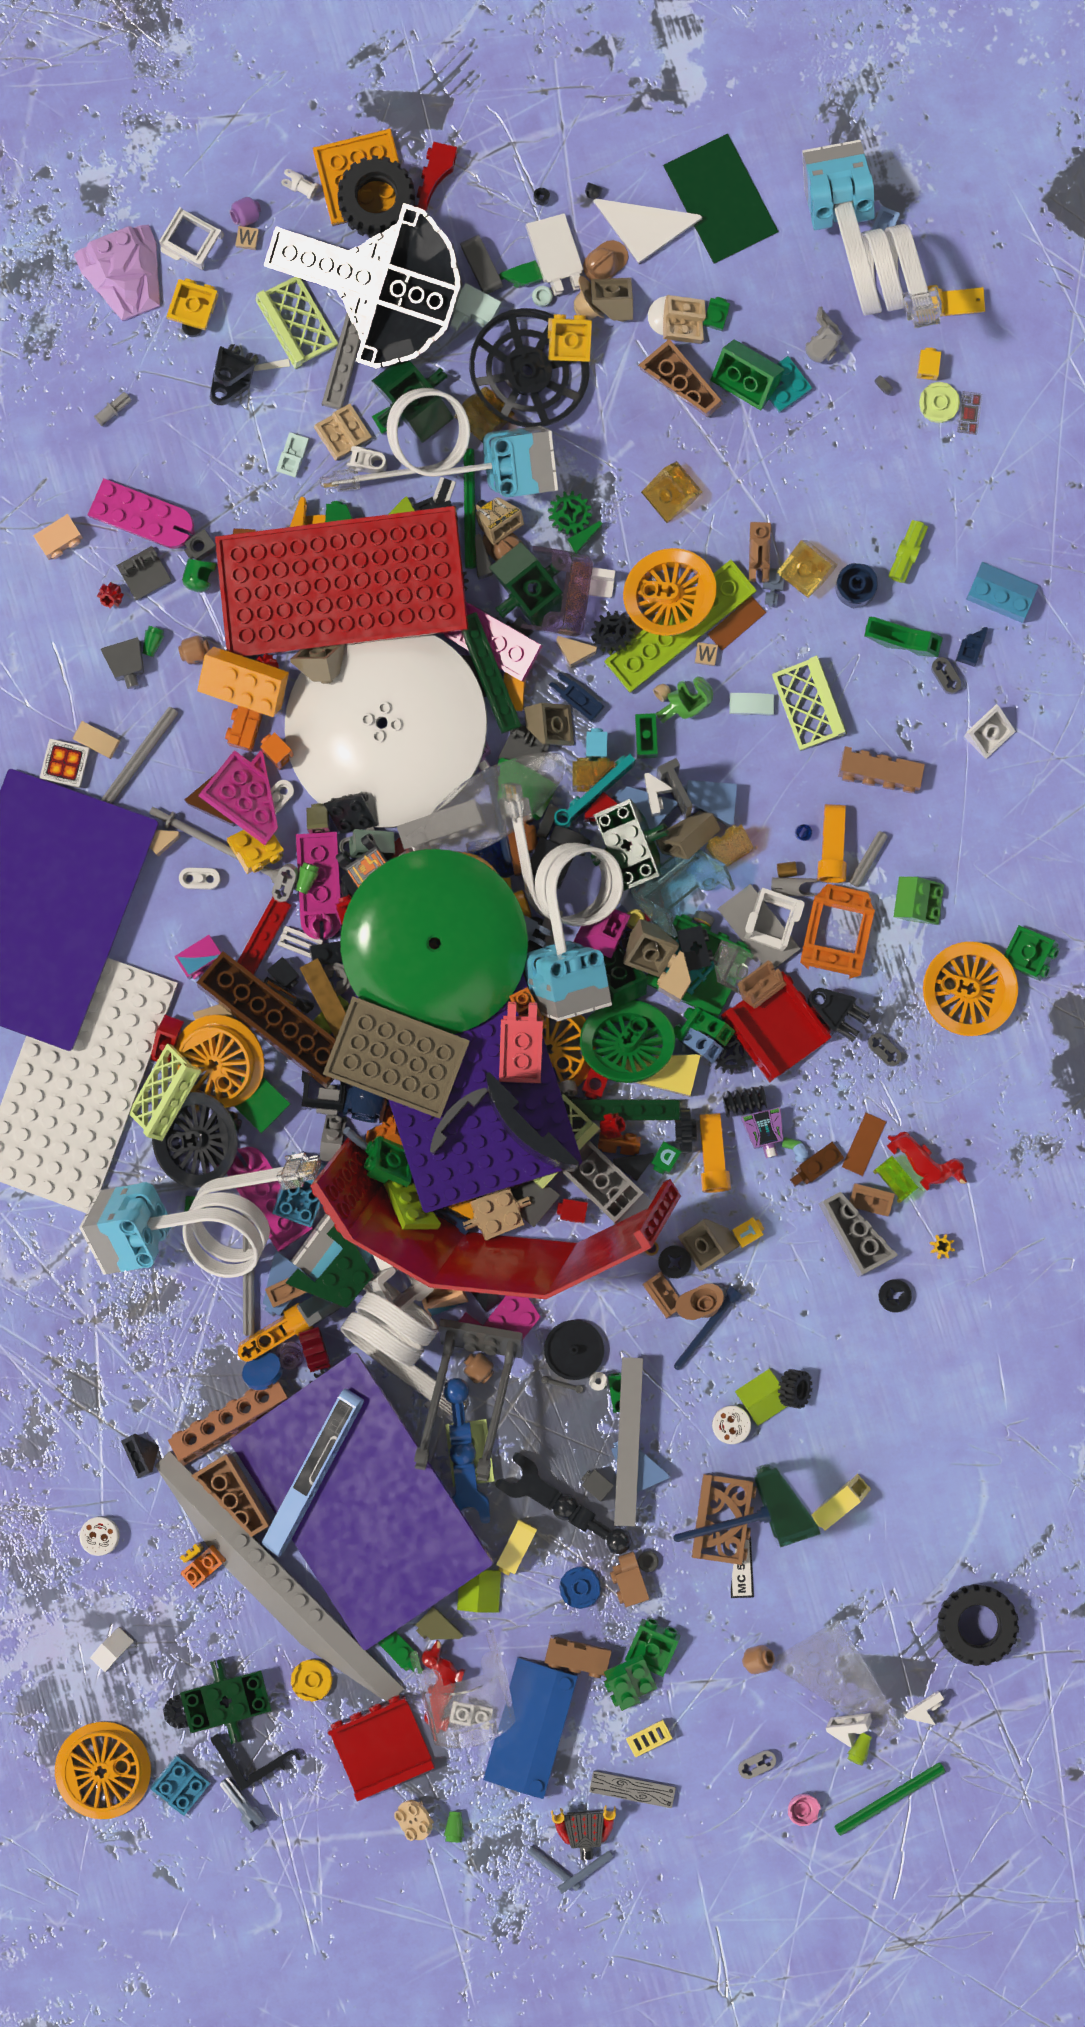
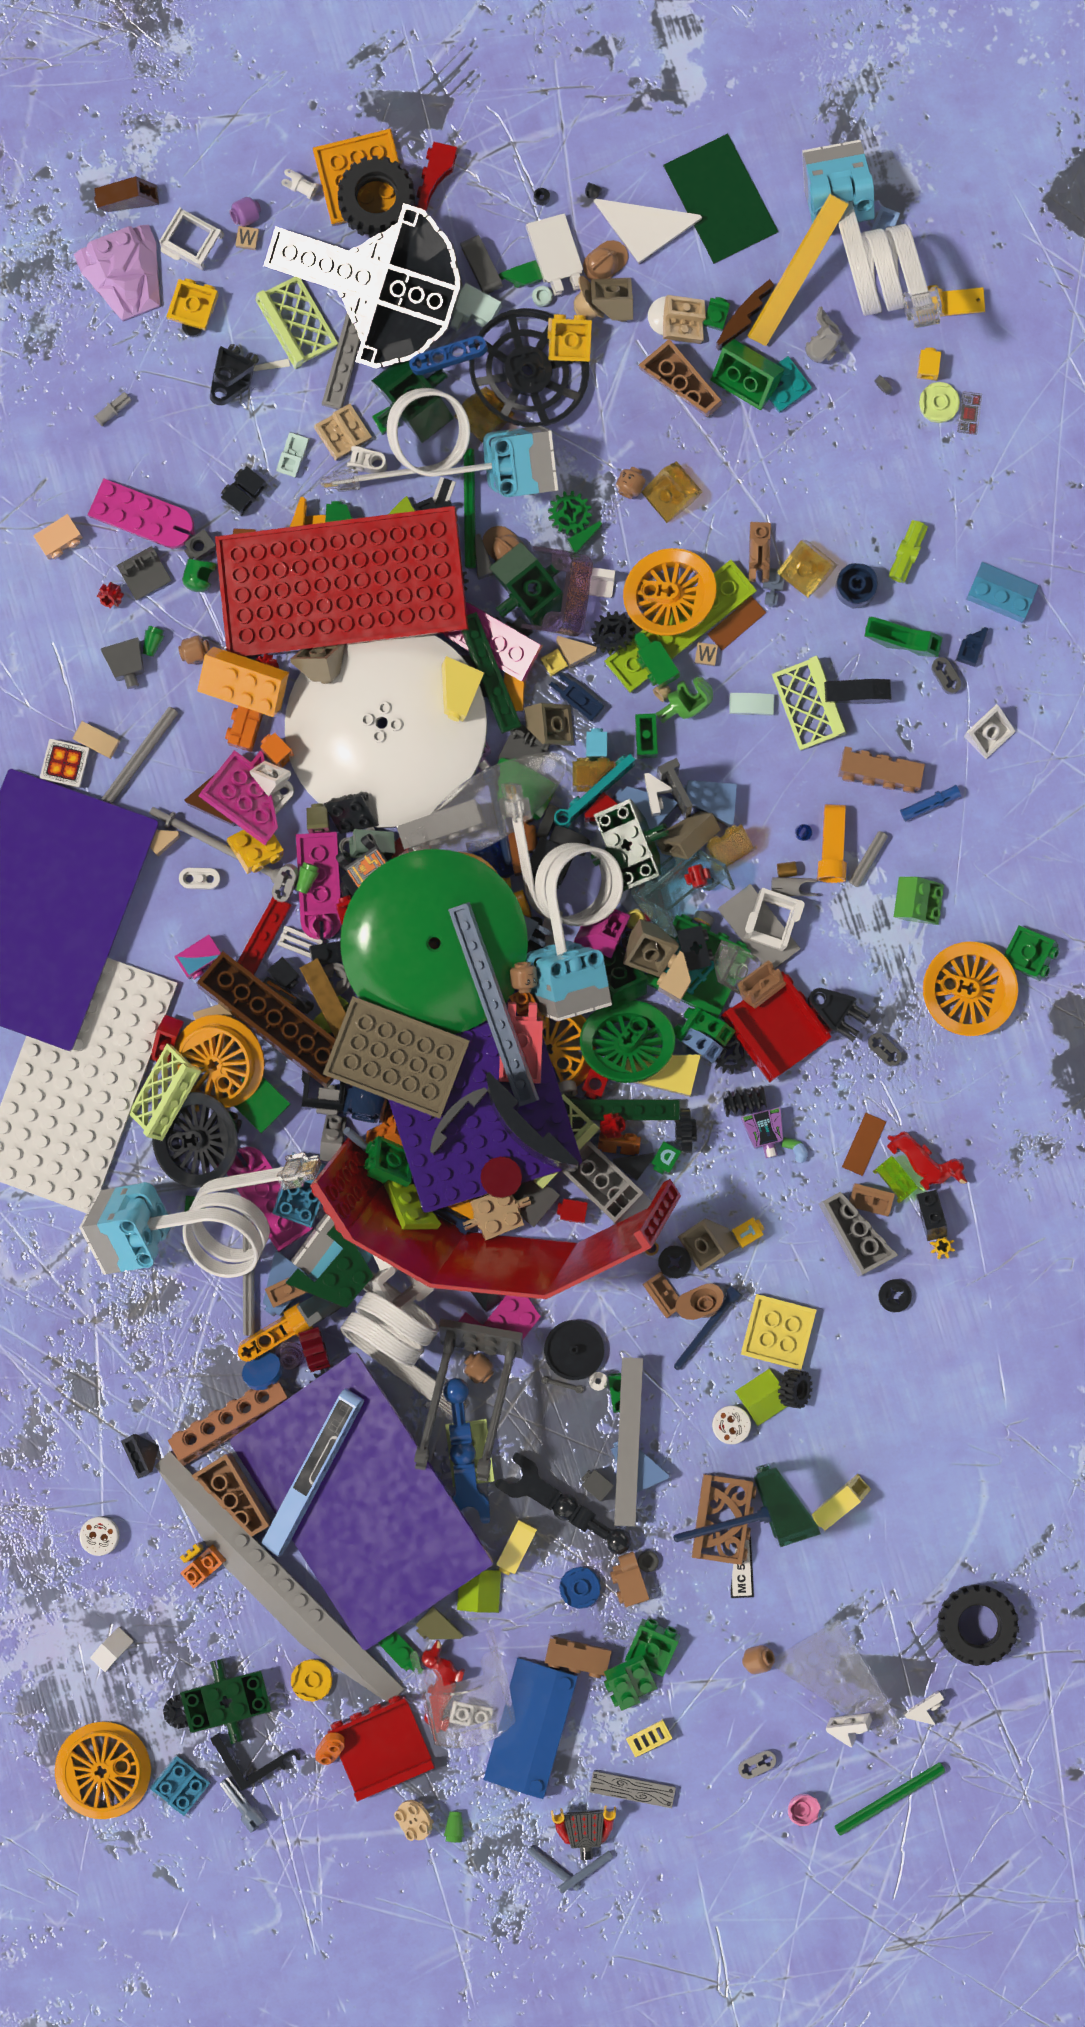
light nougat brick [422,1288,468,1317] -> none
tan torso [475,497,524,545] -> none
light orange beam [699,1113,731,1193] -> none
reddish brown hinge [790,1141,844,1187] -> none
orange wedge [800,884,875,979] -> none
lime cone [847,1733,872,1766] -> none
none -> reddish brown slope [94,176,159,212]
none -> black piece [221,466,267,516]
none -> white slope [250,761,291,797]
none -> orange plate [315,1733,345,1765]
none -> blue beam [409,336,488,375]
none -> light yellow slope [441,656,484,722]
none -> sand blue plate [448,902,539,1107]
none -> dark red tile [480,1156,522,1199]
none -> medium nougat head [510,962,538,993]
none -> light yellow tile [540,648,568,677]
none -> medium nougat head [616,467,646,499]
none -> green hinge [634,632,680,690]
none -> red gear [684,864,711,889]
none -> reddish brown slope [716,279,774,351]
none -> light yellow plate [740,1294,817,1370]
none -> yellow tile [747,194,849,346]
none -> black slope [824,679,891,704]
none -> blue pin [900,785,961,822]
none -> black brick [916,1190,947,1241]

